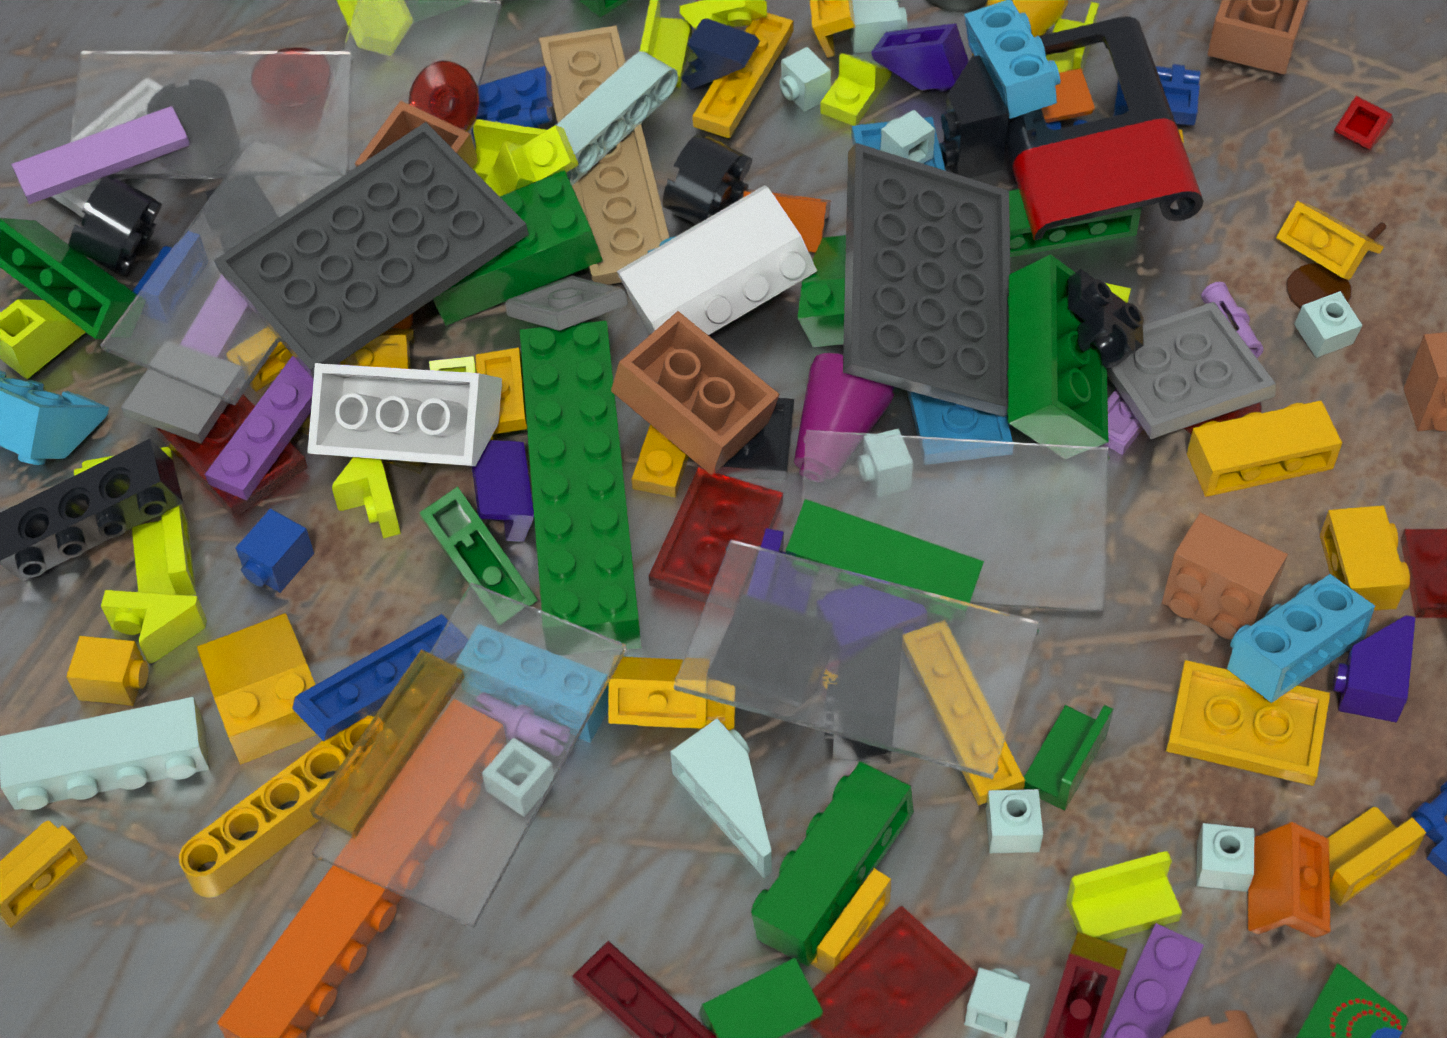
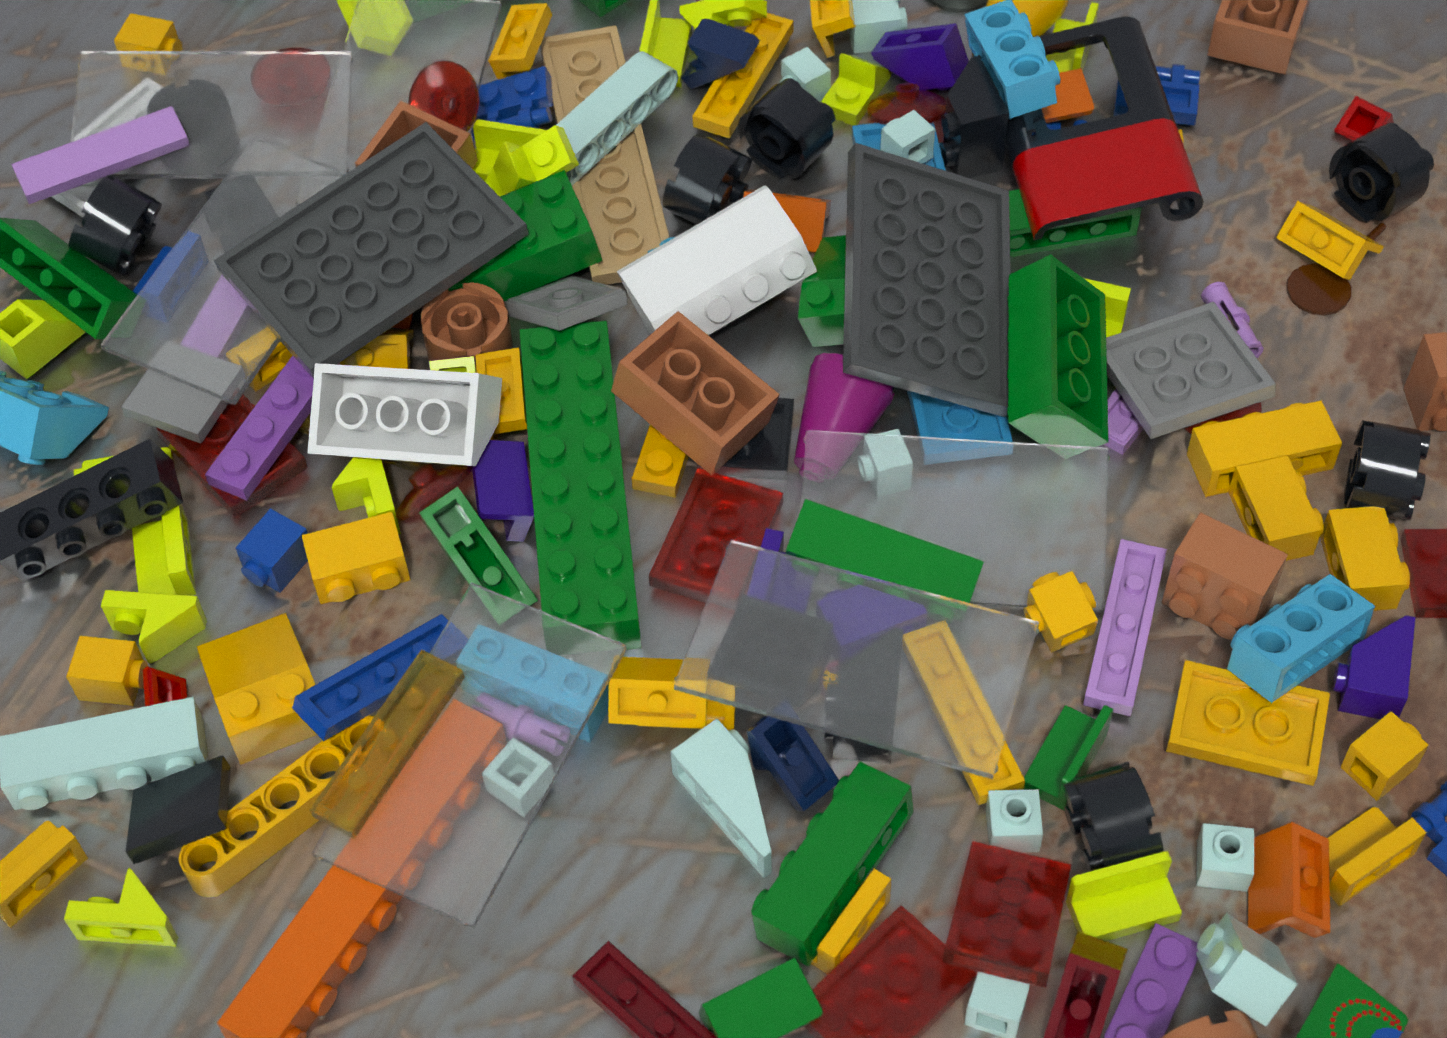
black plate [1068,269,1144,368] -> none
light aqua plate [1294,291,1363,358] -> none
none -> neon yellow slope [64,868,178,947]
none -> yellow brick [114,13,182,77]
none -> black tile [125,755,231,864]
none -> red slope [143,666,187,706]
none -> yellow brick [302,512,411,604]
none -> clear red dish [396,464,472,521]
none -> nougat brick [421,282,513,365]
none -> yellow panel [488,3,552,80]
none -> black brick [738,78,836,179]
none -> dark blue slope [747,702,839,811]
none -> clear red dish [867,83,947,125]
none -> clear red plate [942,841,1071,988]
none -> yellow brick [1023,570,1098,653]
none -> black brick [1063,761,1164,872]
none -> lavender plate [1083,539,1167,717]
none -> light aqua brick [1196,913,1298,1026]
none -> yellow brick [1228,455,1324,561]
none -> black brick [1329,122,1434,222]
none -> yellow brick [1340,711,1429,801]
none -> black brick [1344,420,1431,521]

